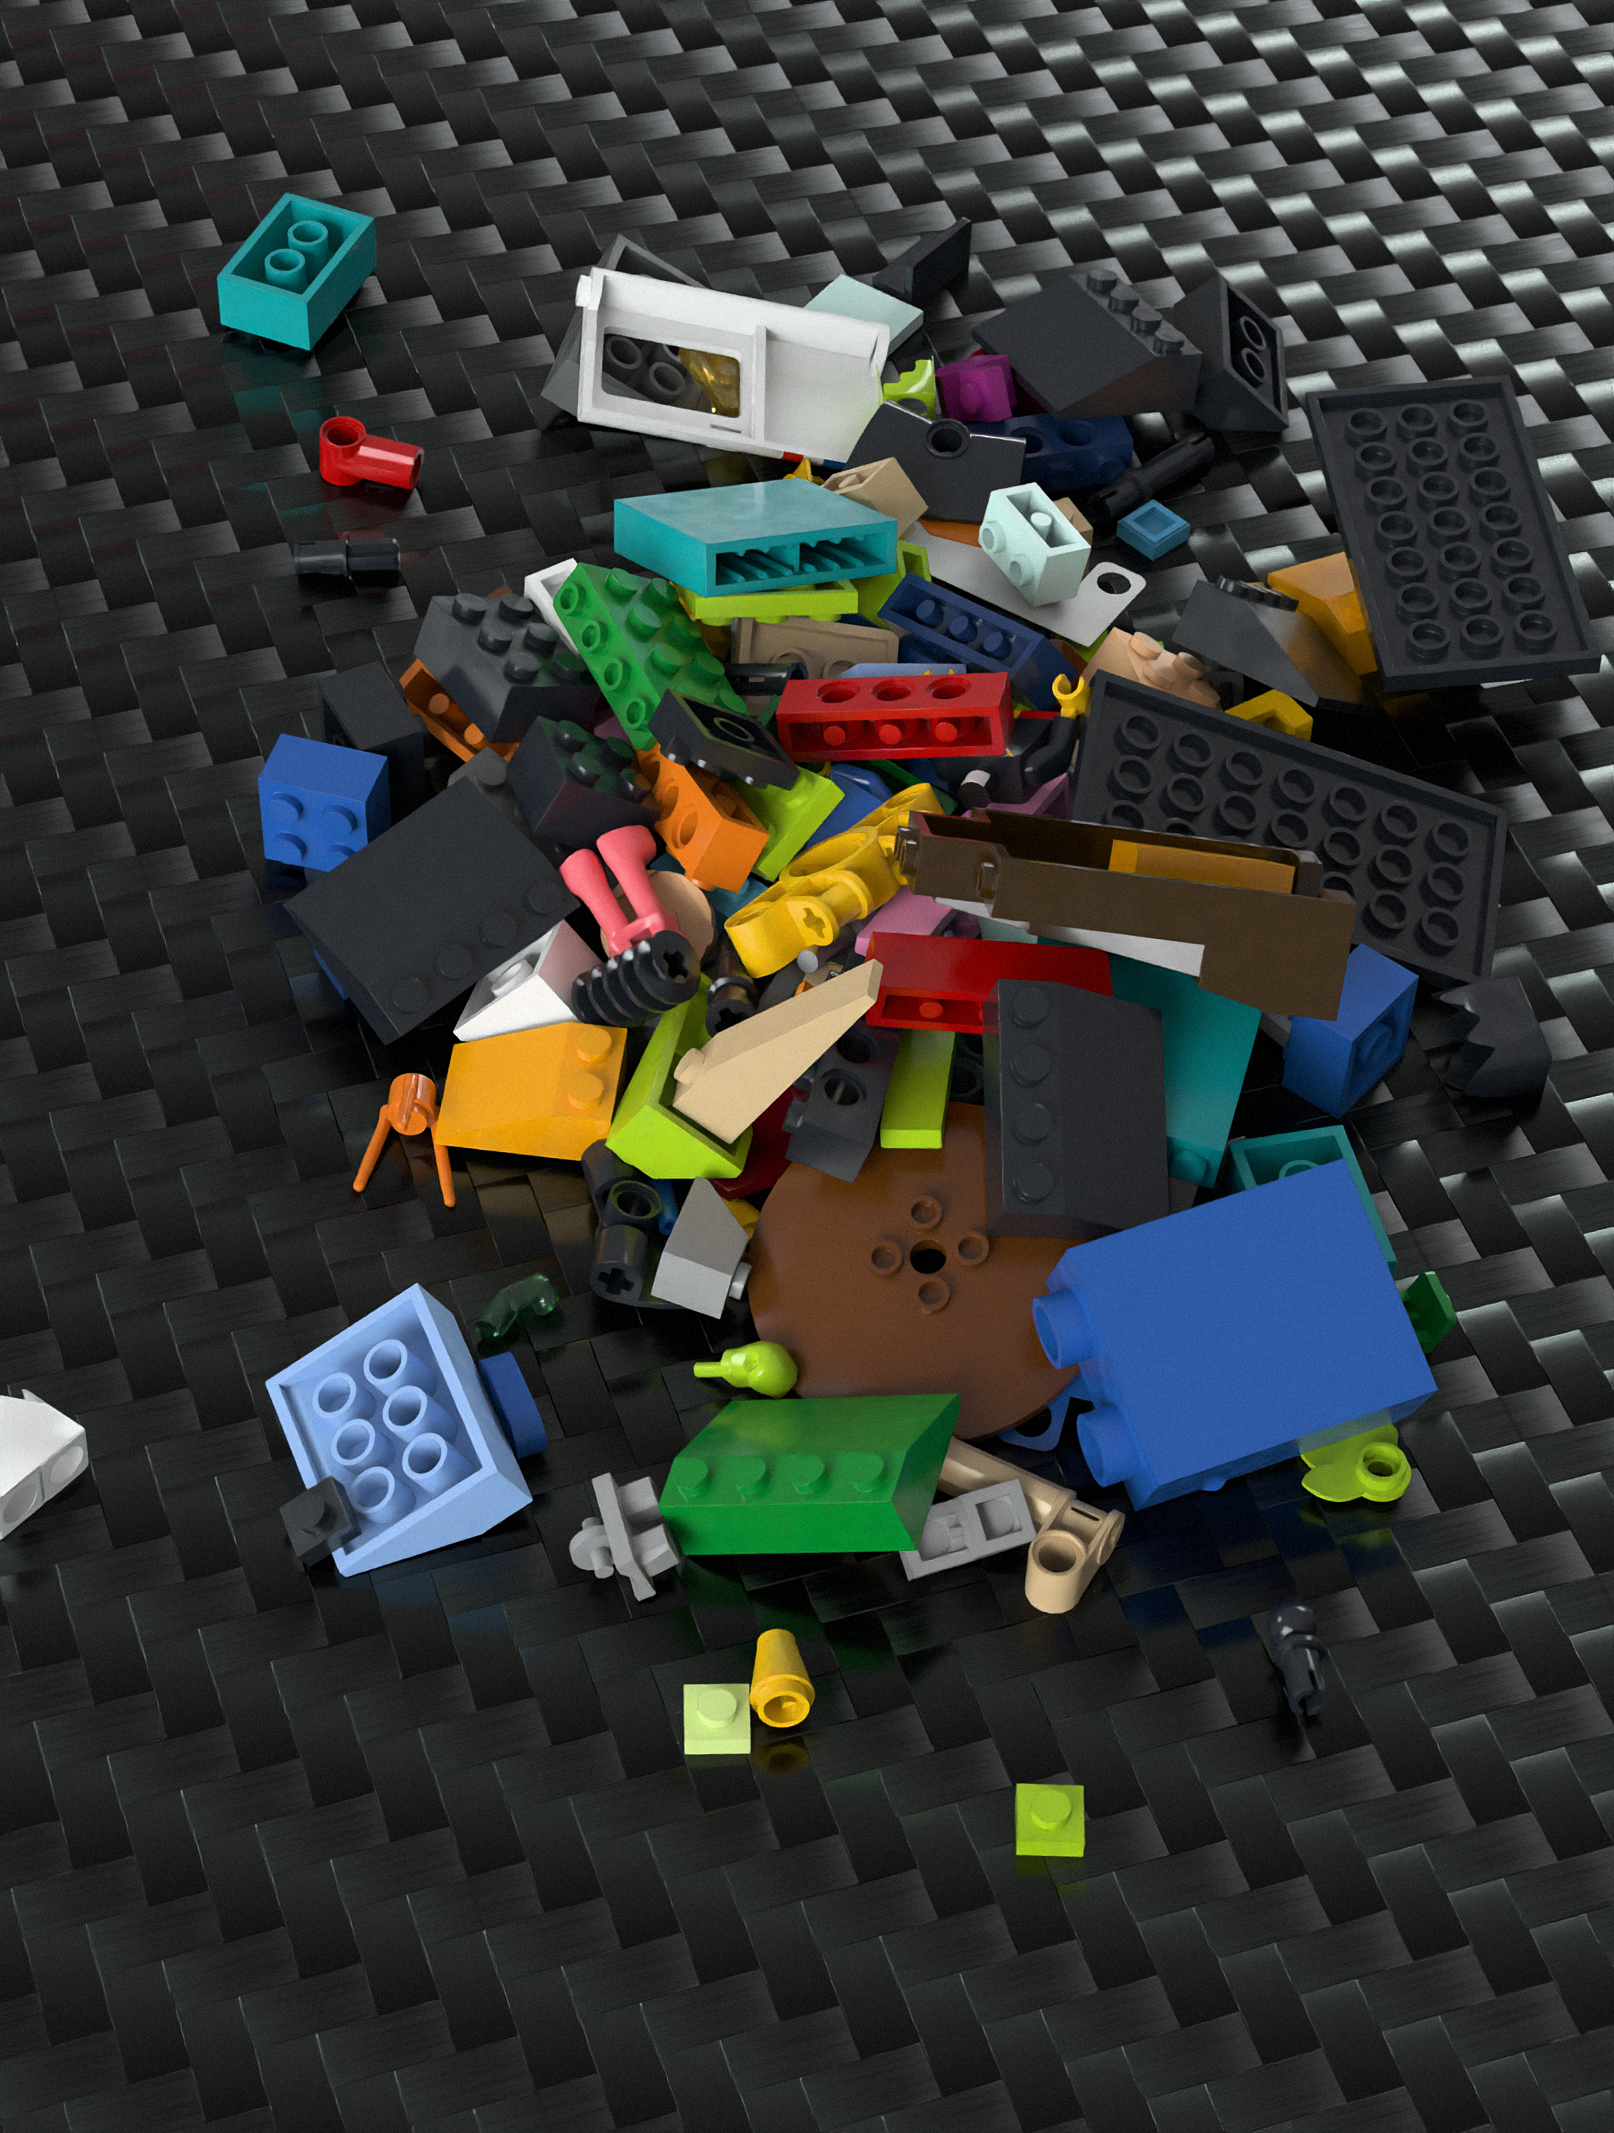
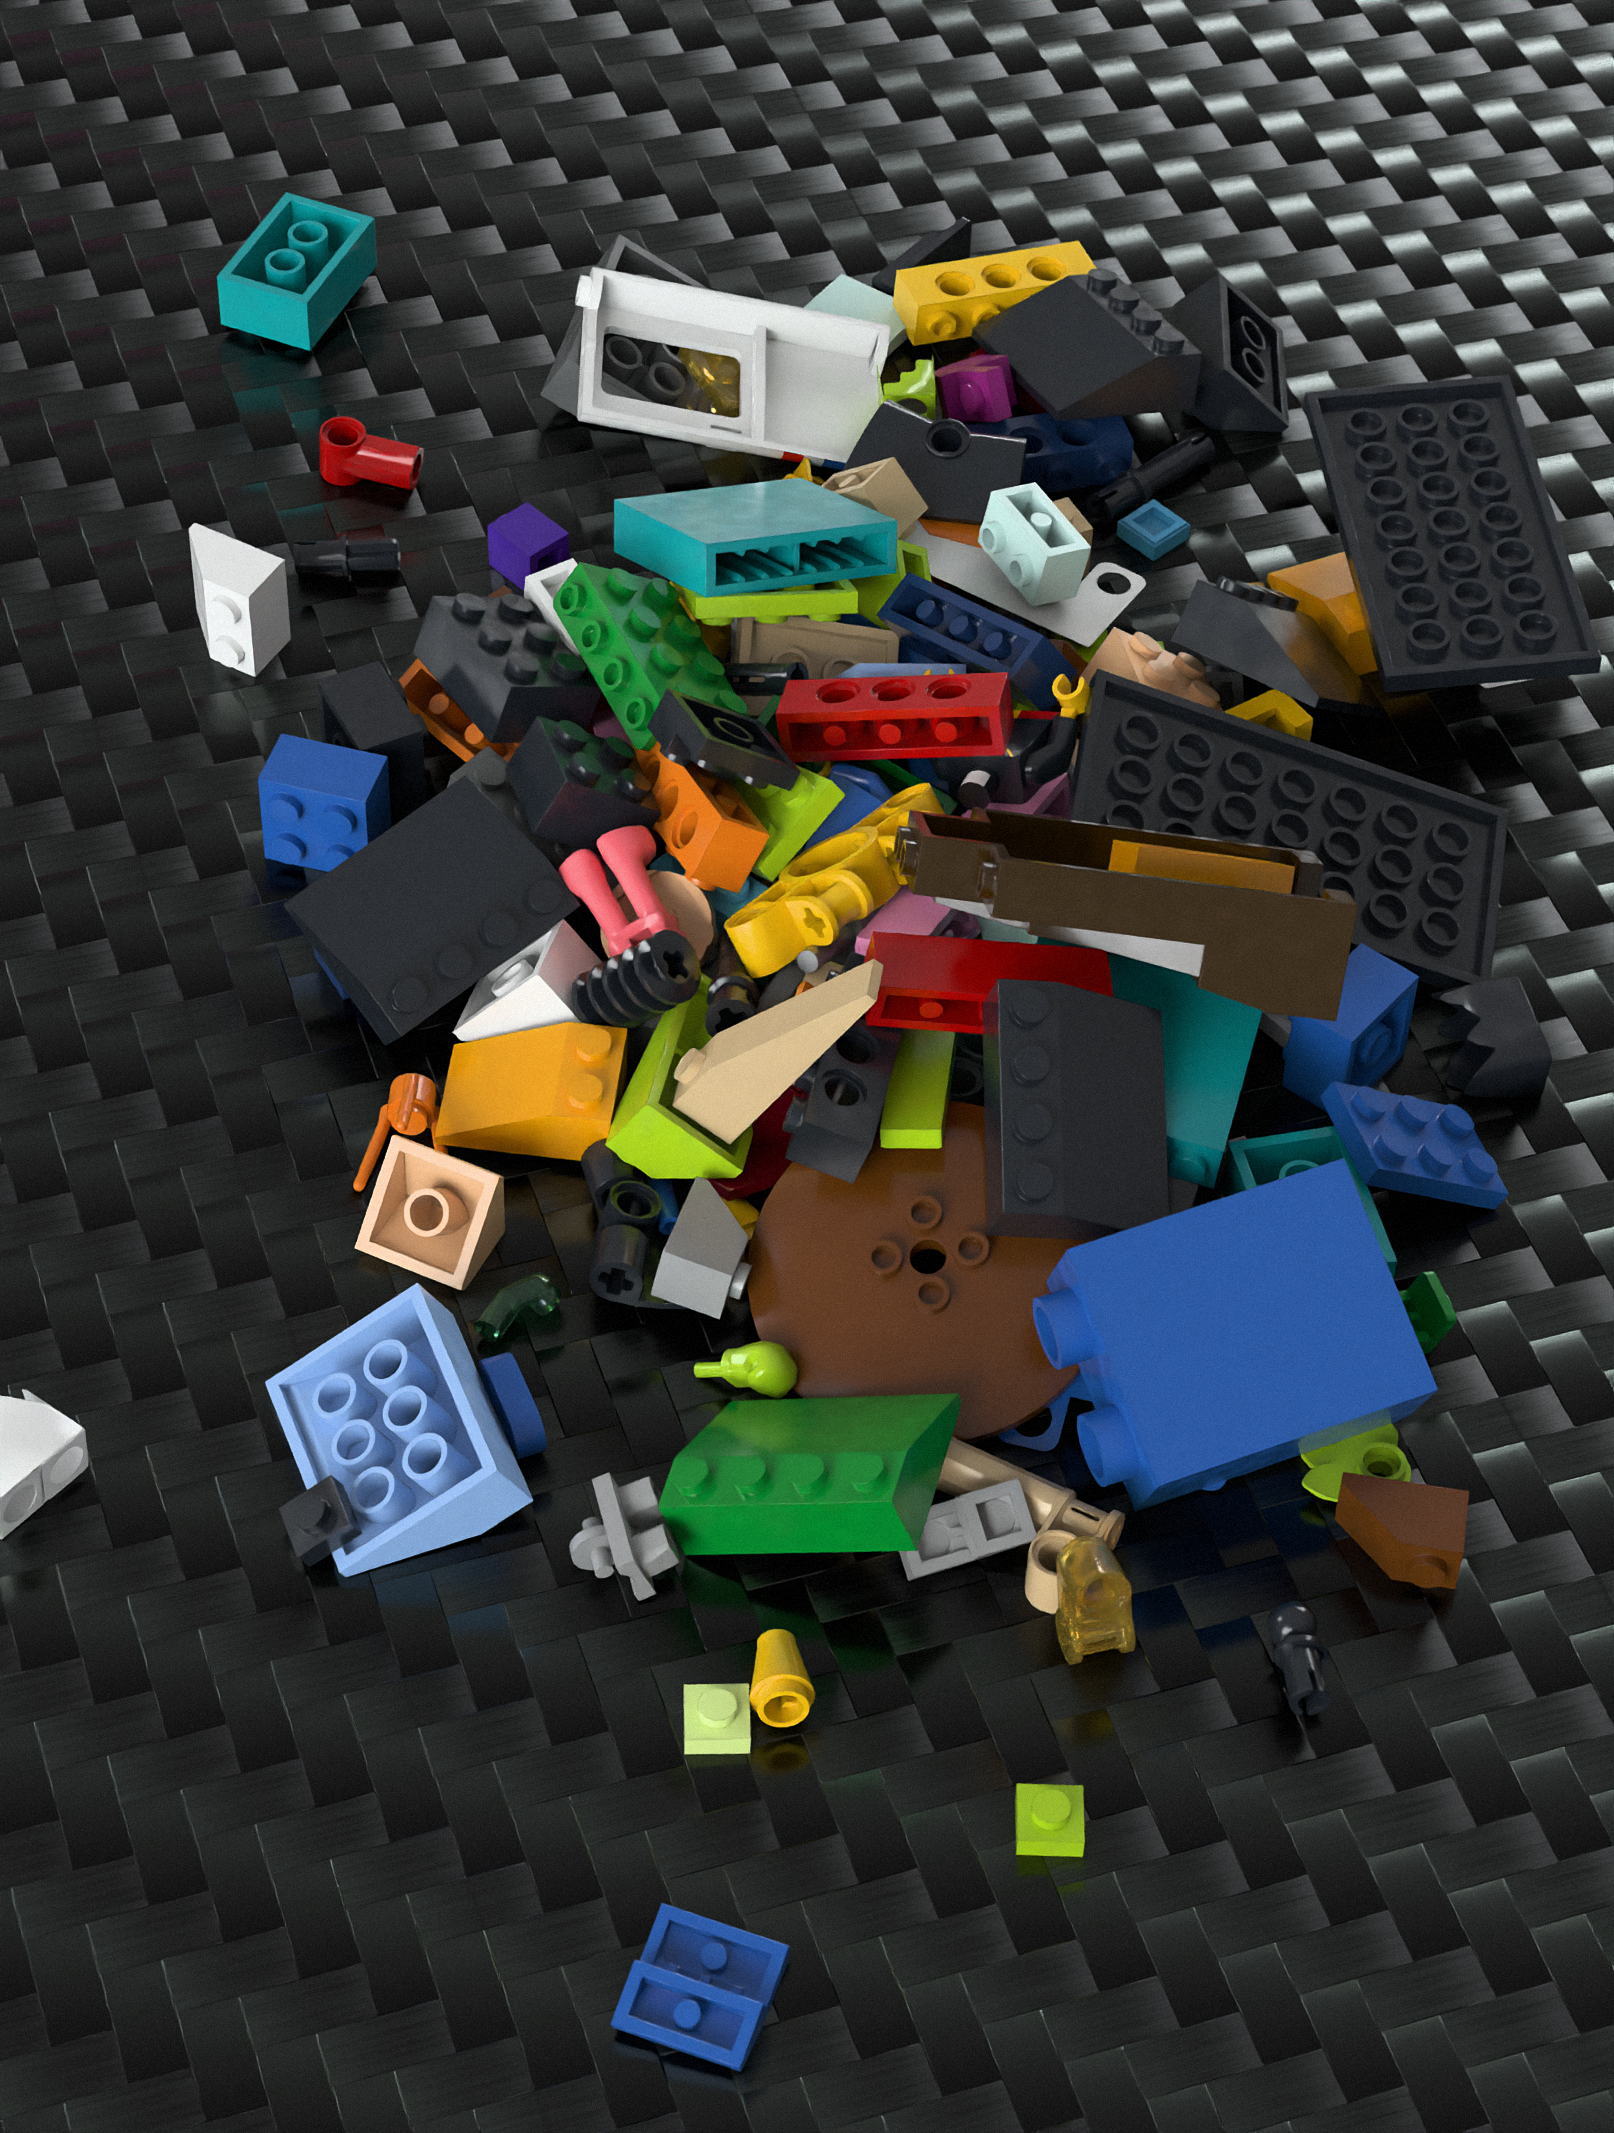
none -> white slope [189,523,291,677]
none -> light nougat slope [355,1135,505,1291]
none -> dark purple brick [488,502,570,591]
none -> blue slope [611,1903,791,2072]
none -> yellow brick [892,241,1096,346]
none -> clear yellow piece [1056,1536,1135,1665]
none -> blue plate [1320,1081,1509,1210]
none -> reddish brown slope [1335,1472,1469,1589]

